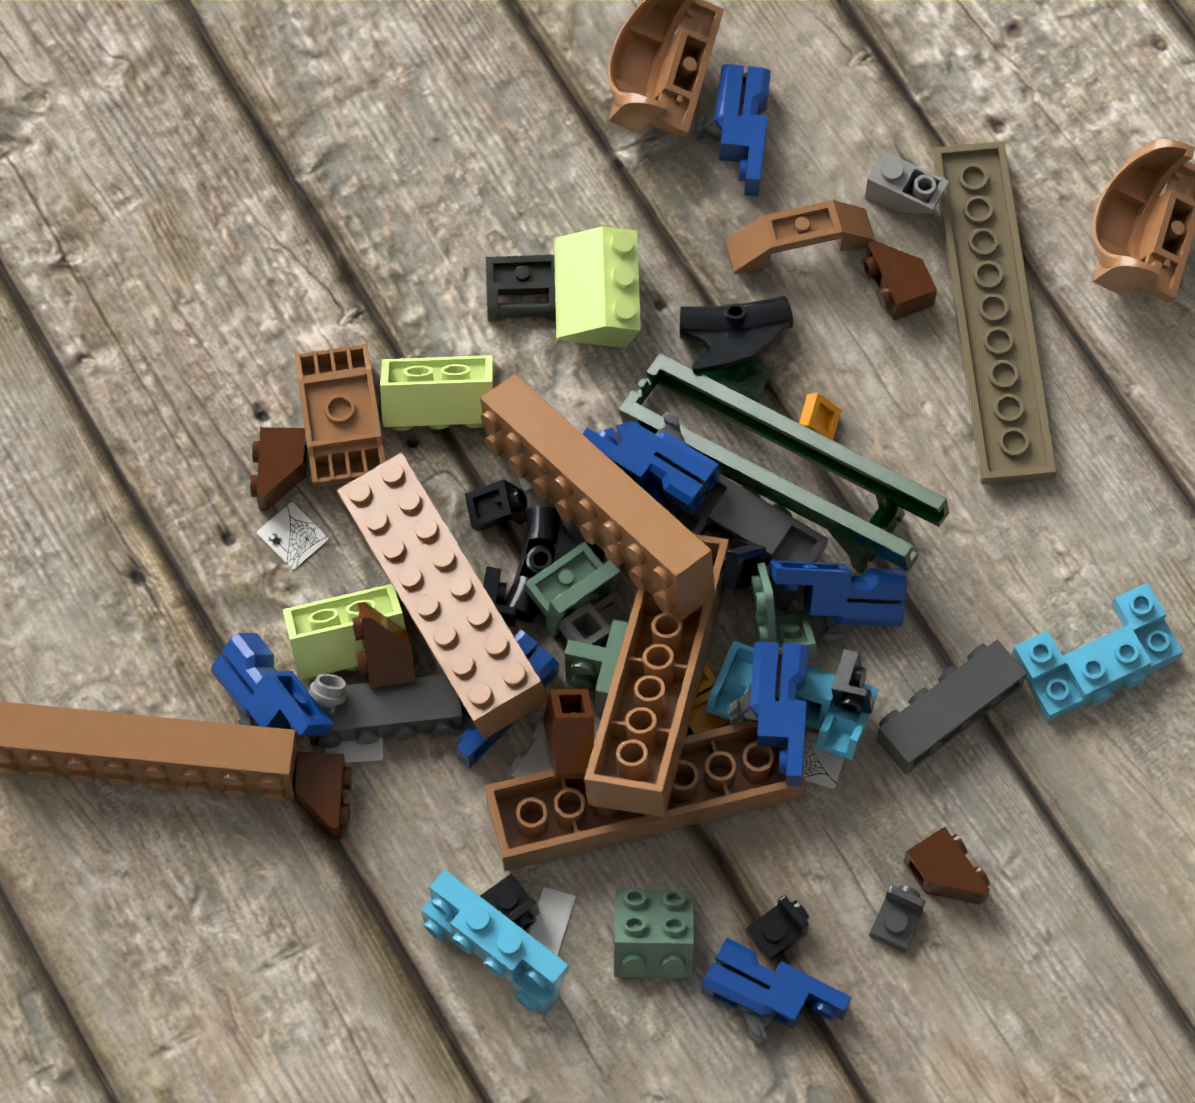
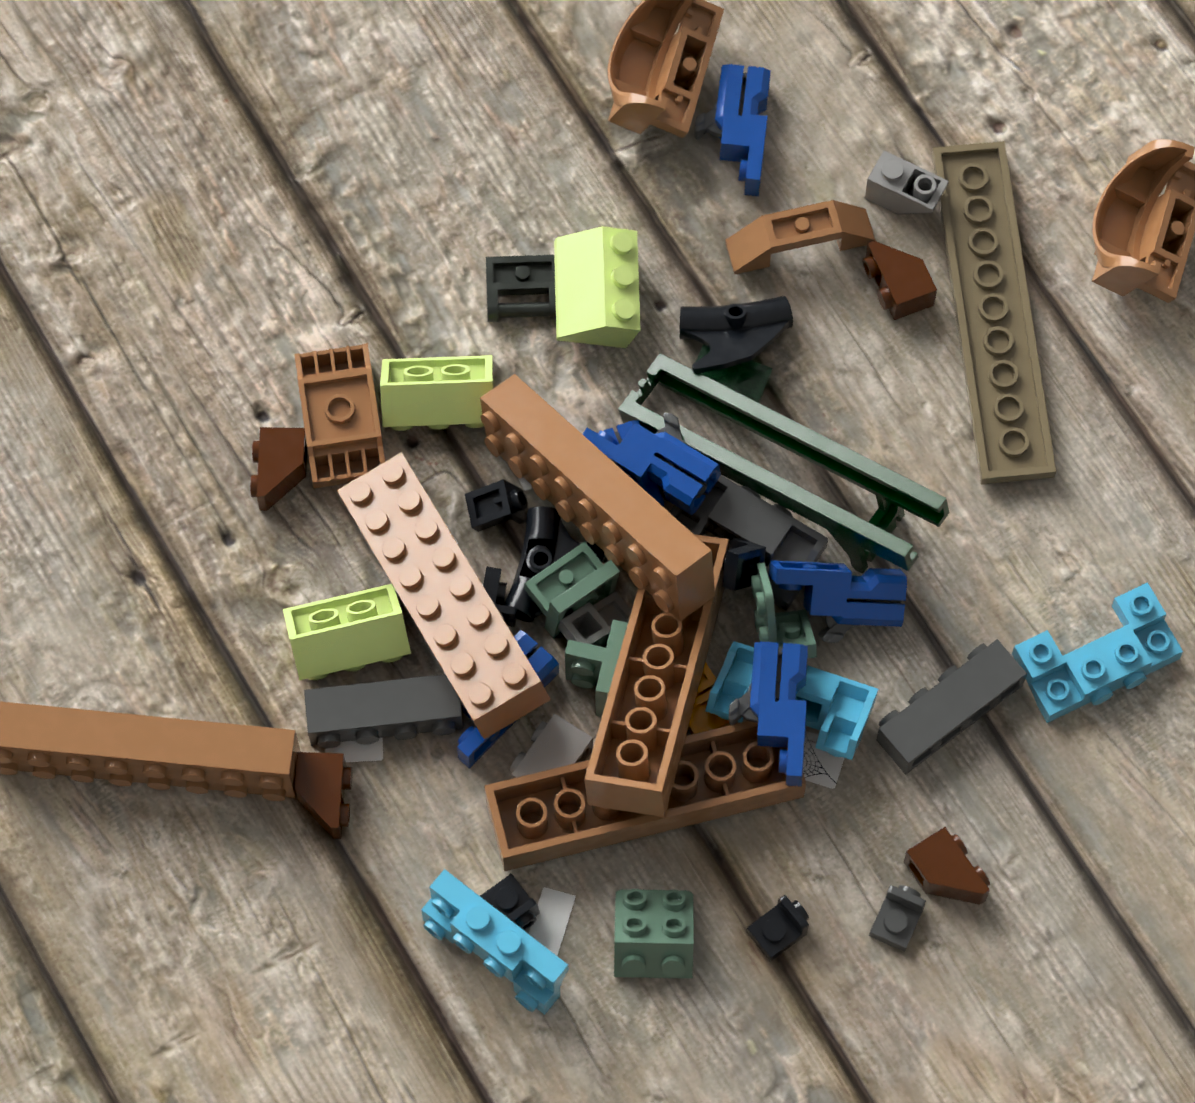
blue plate [211,633,334,736] -> none
white sticker [257,502,328,569] -> none
light grey plate [309,674,348,707] -> none
reddish brown slope [352,602,416,688] -> none
reddish brown slope [543,689,594,779] -> none
blue plate [701,938,852,1044] -> none
light orange plate [799,393,842,440] -> none
black bracket [831,649,874,714] -> none

